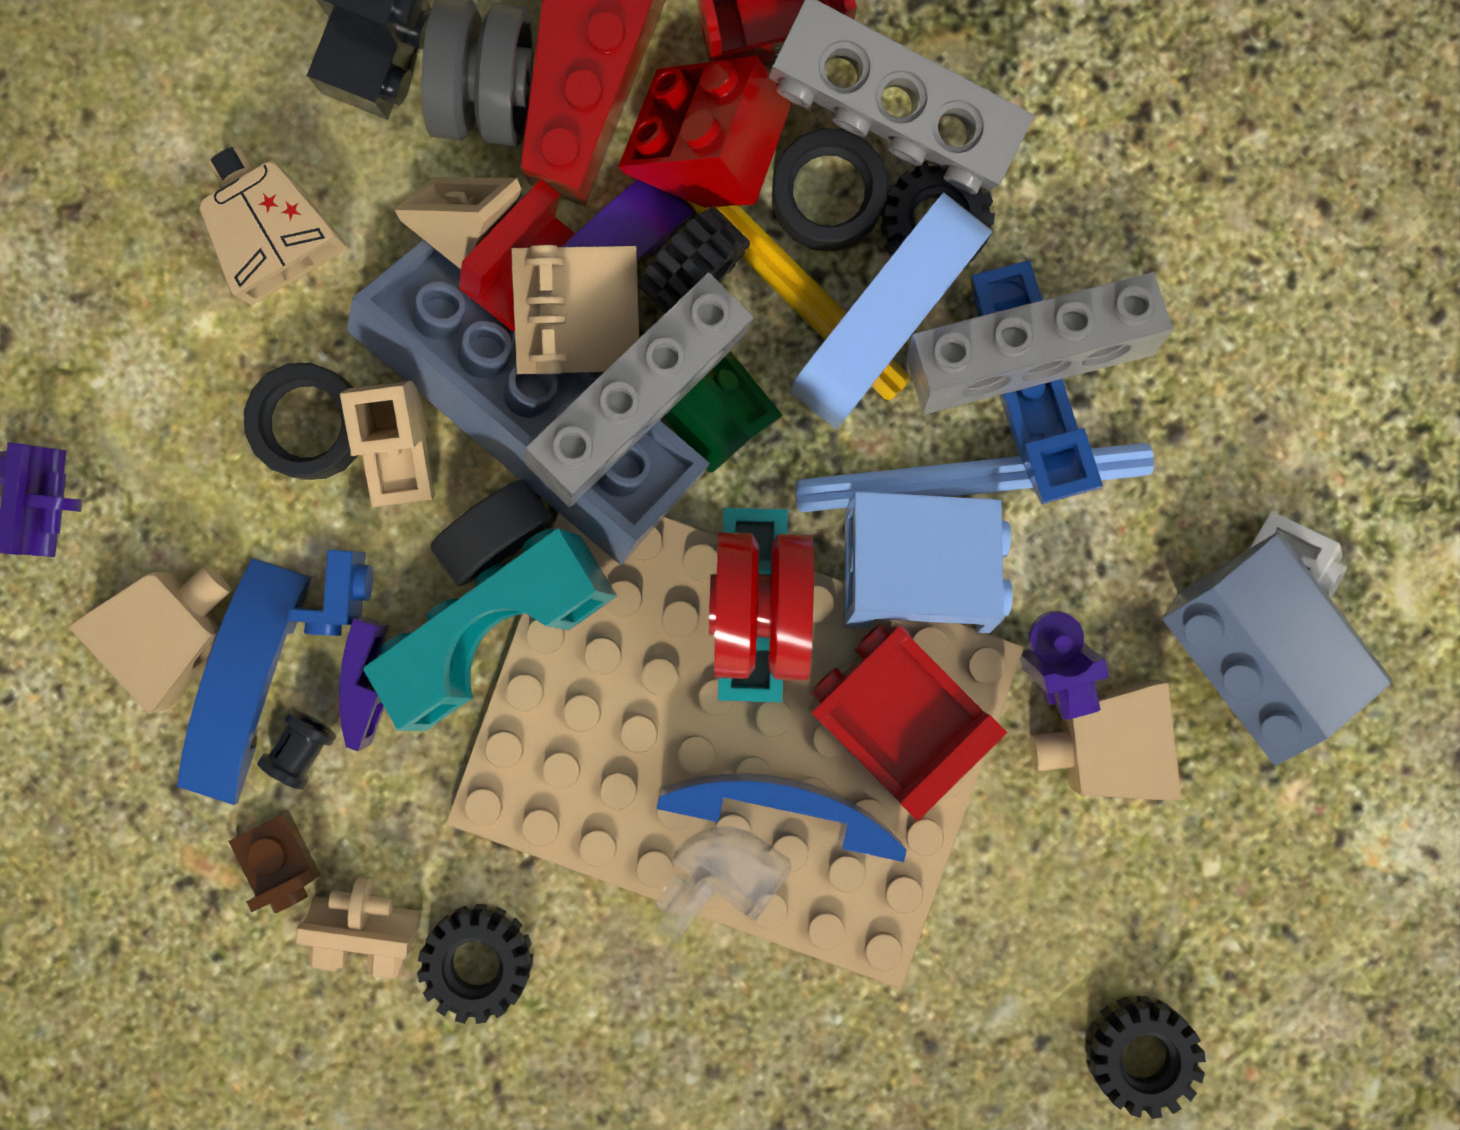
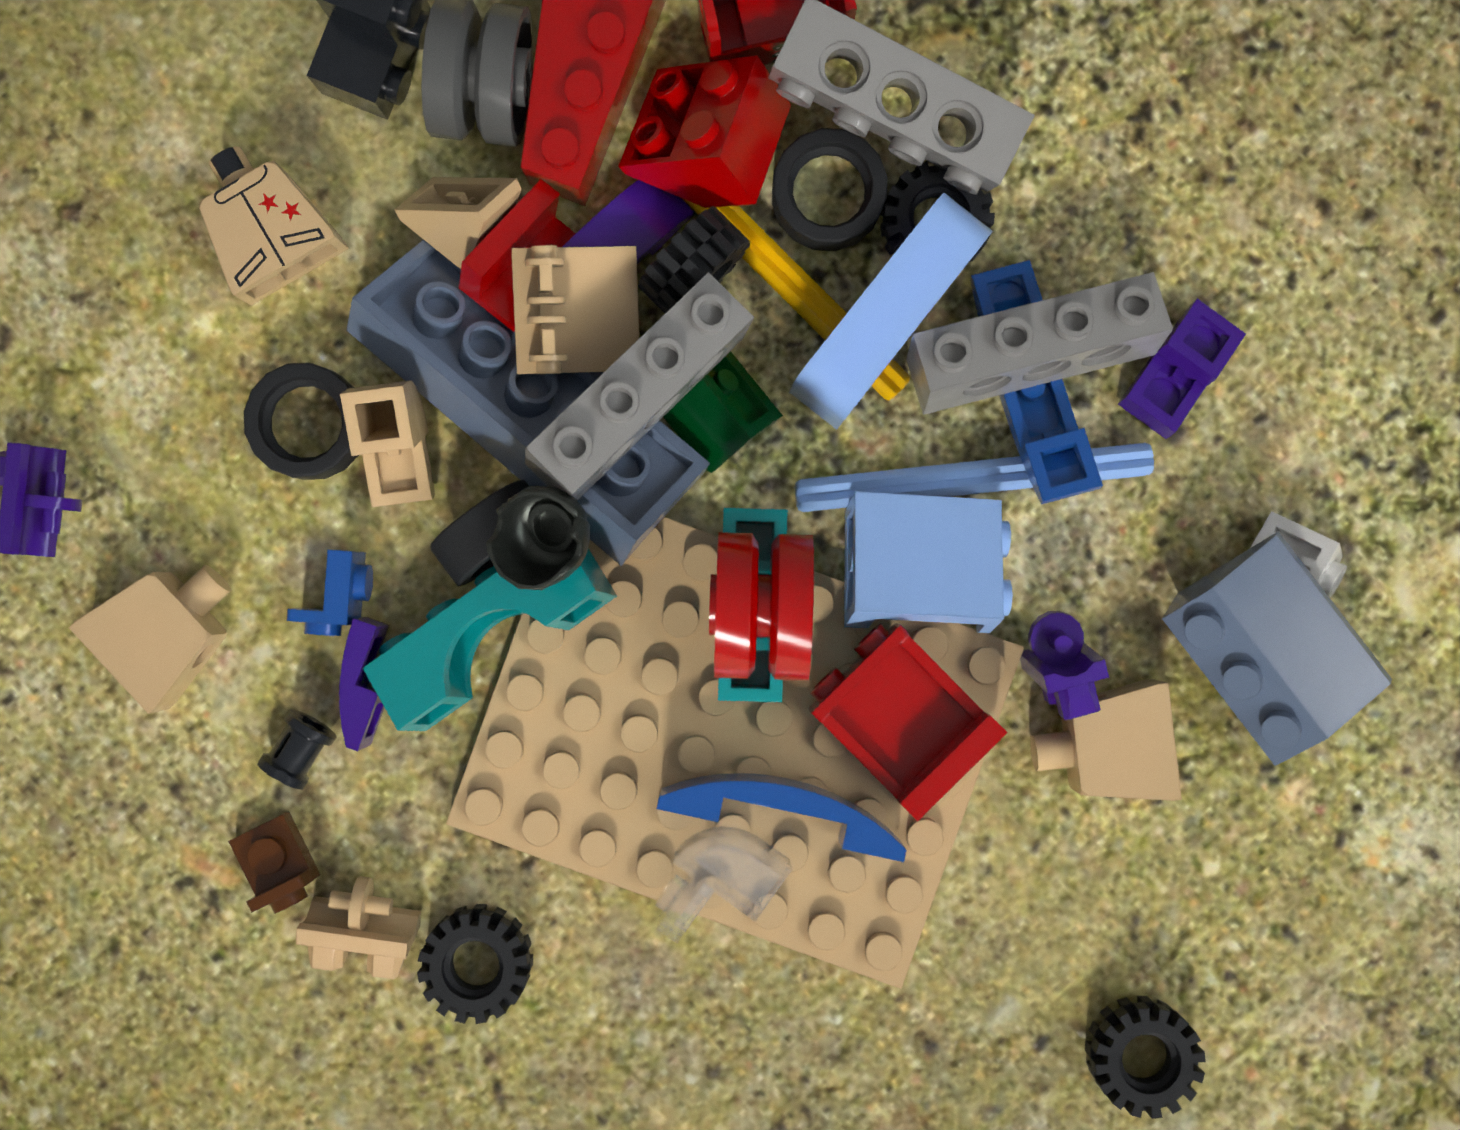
blue slope [177,558,312,805] -> none
none -> pearl dark grey hair [486,486,590,590]
none -> dark purple slope [1118,298,1246,439]

